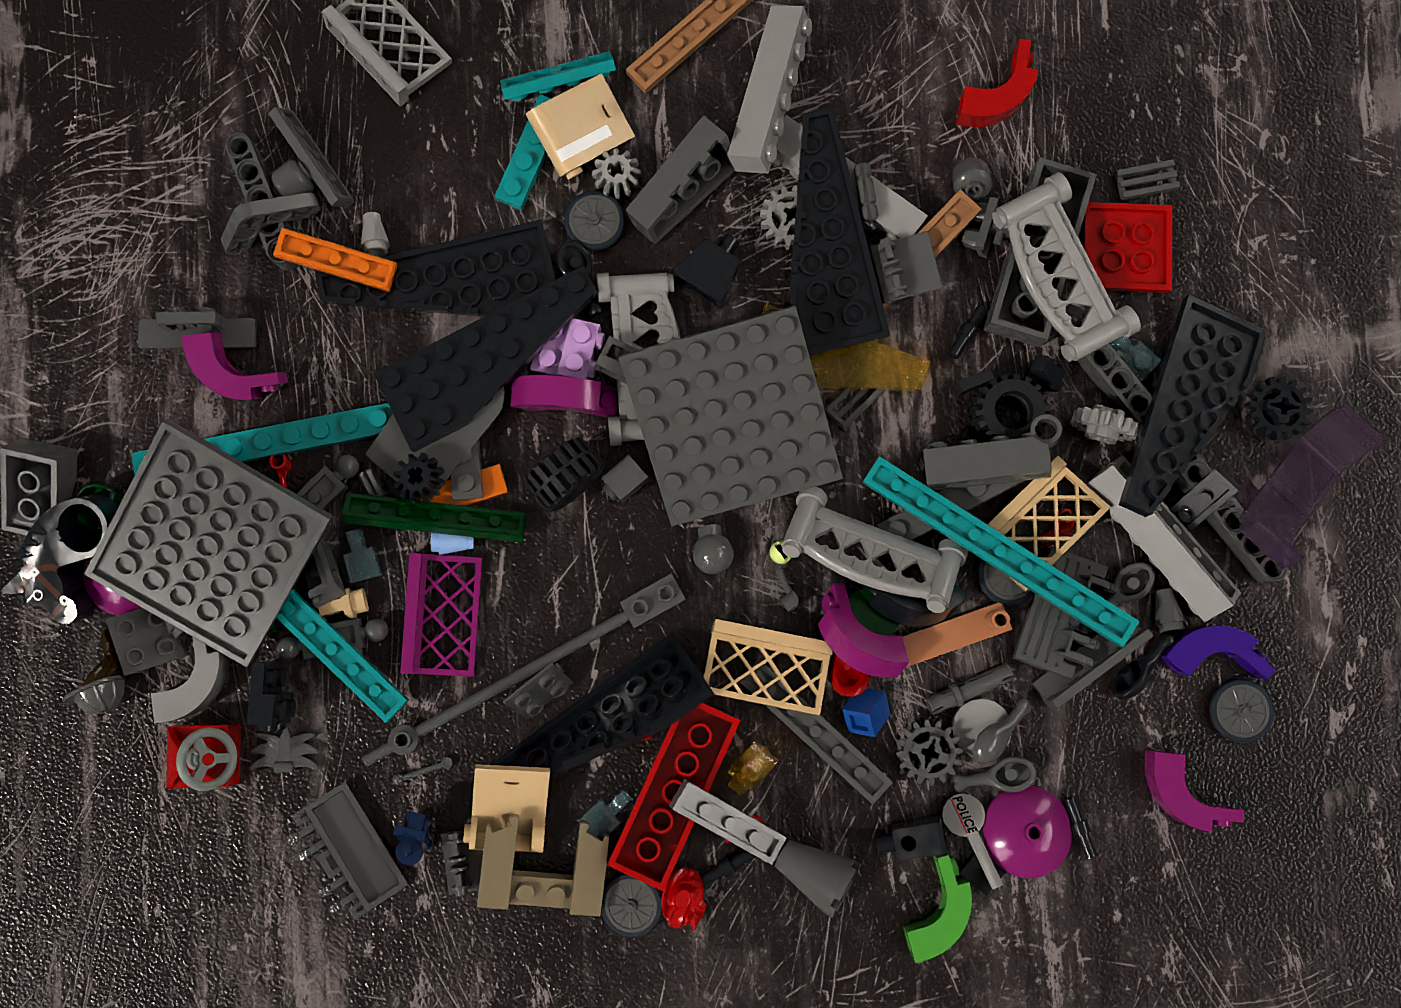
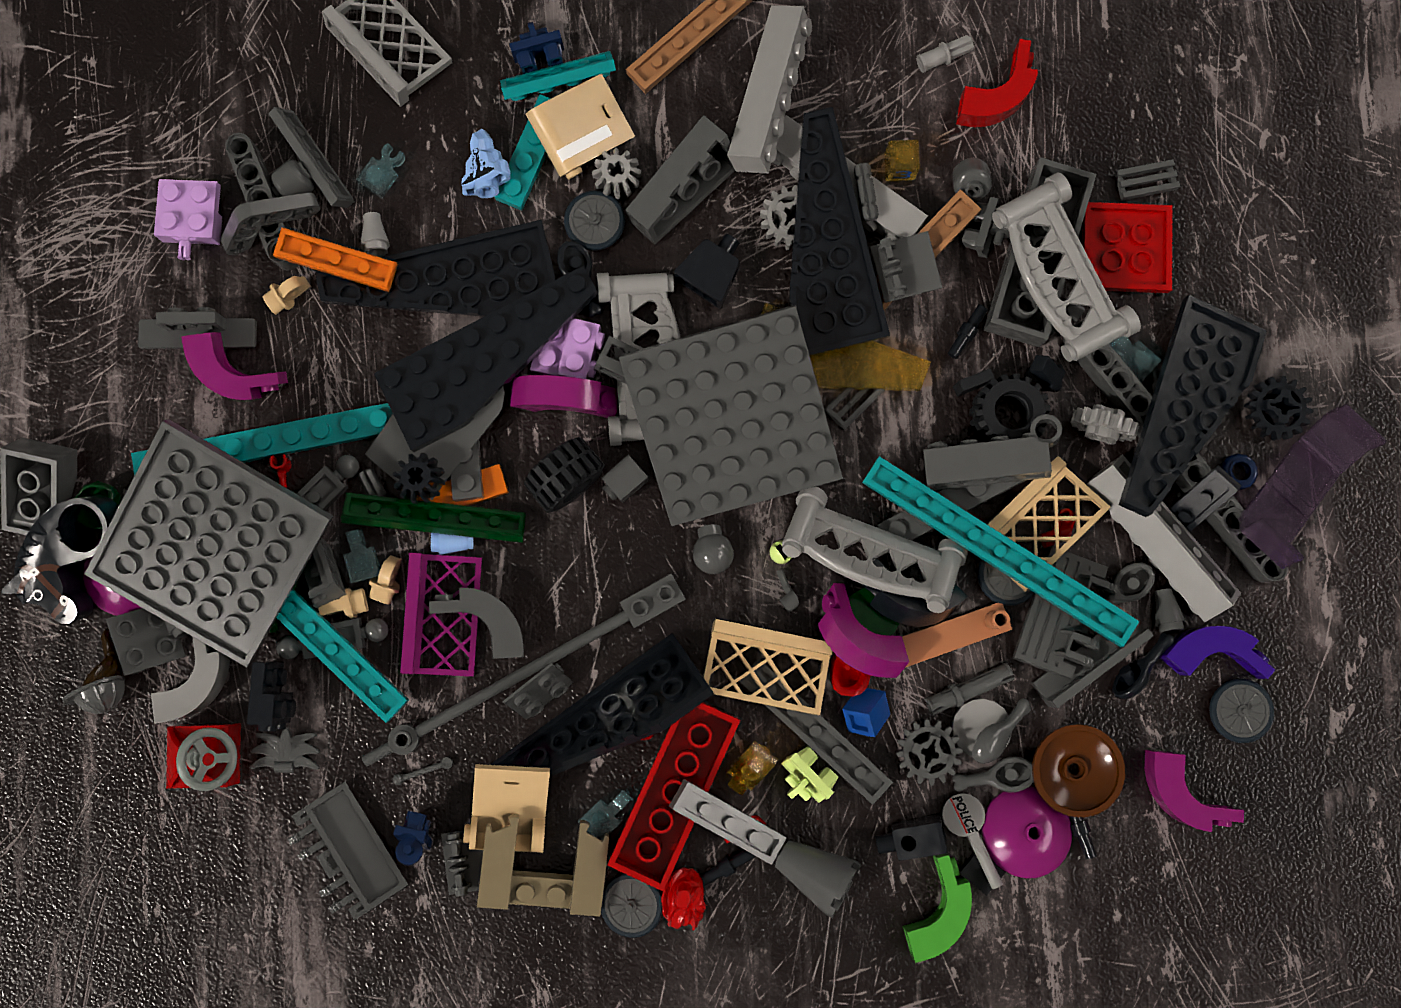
none -> lavender plate [154,179,222,260]
none -> tan piece [262,276,311,315]
none -> clear light blue plate [356,143,405,199]
none -> tan piece [368,555,402,604]
none -> dark grey arch [429,588,524,659]
none -> light blue rock [462,129,511,198]
none -> dark blue hips [509,22,564,74]
none -> yellowish green hips [781,746,838,803]
none -> clear yellow brick [885,140,920,181]
none -> light grey axle [916,35,974,73]
none -> reddish brown dish [1032,724,1125,817]
none -> dark blue piece [1221,454,1258,490]

